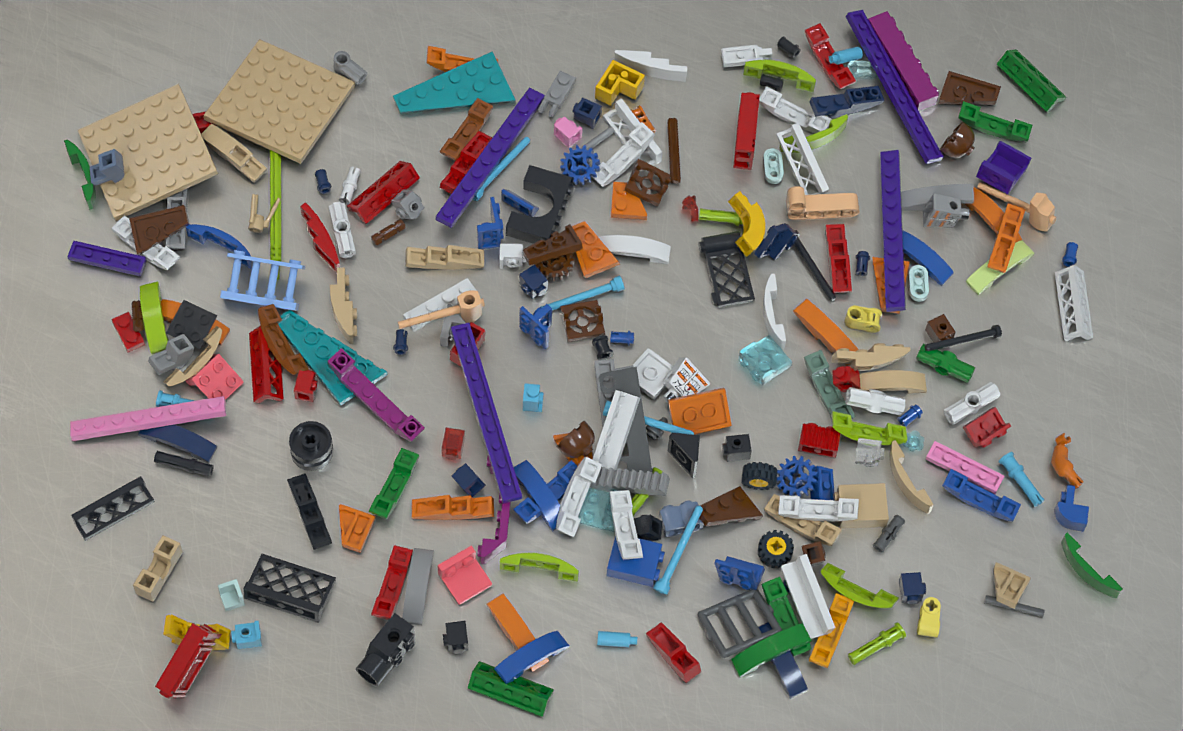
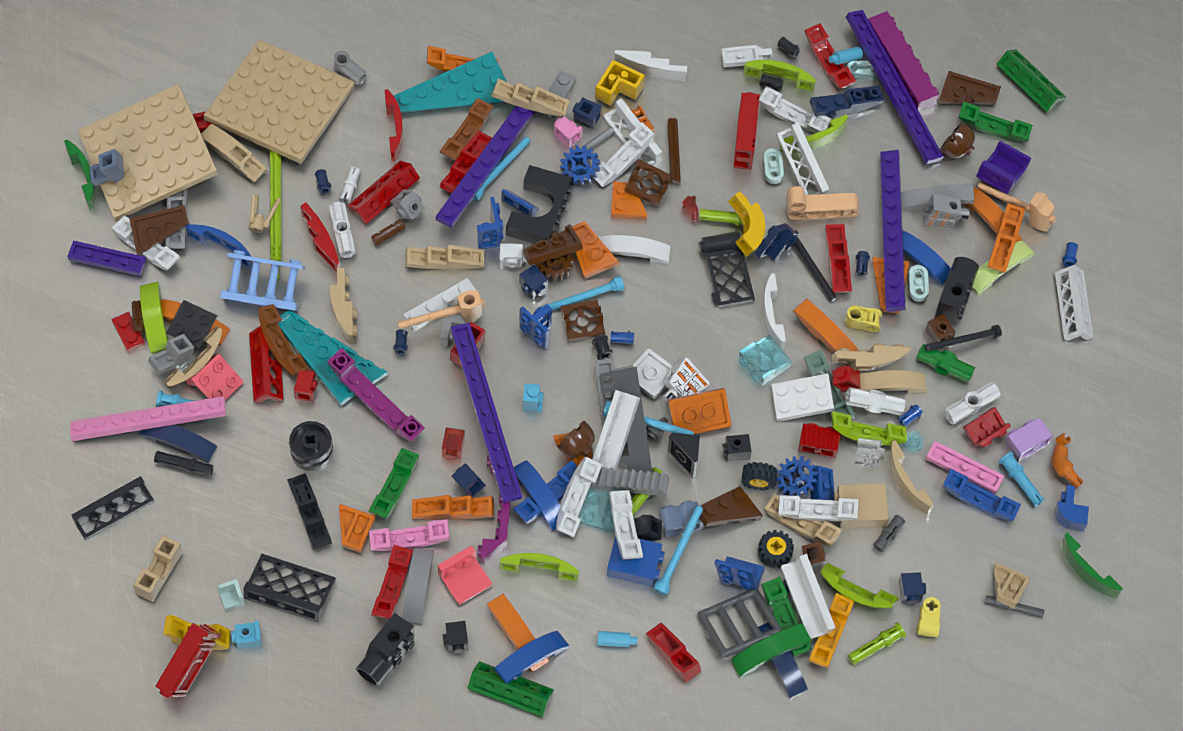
none -> bright pink slope [369,519,450,551]
none -> red slope [384,89,403,162]
none -> tan slope [491,78,570,117]
none -> white plate [772,373,835,422]
none -> black brick [934,257,979,326]
none -> lavender brick [1005,417,1053,461]

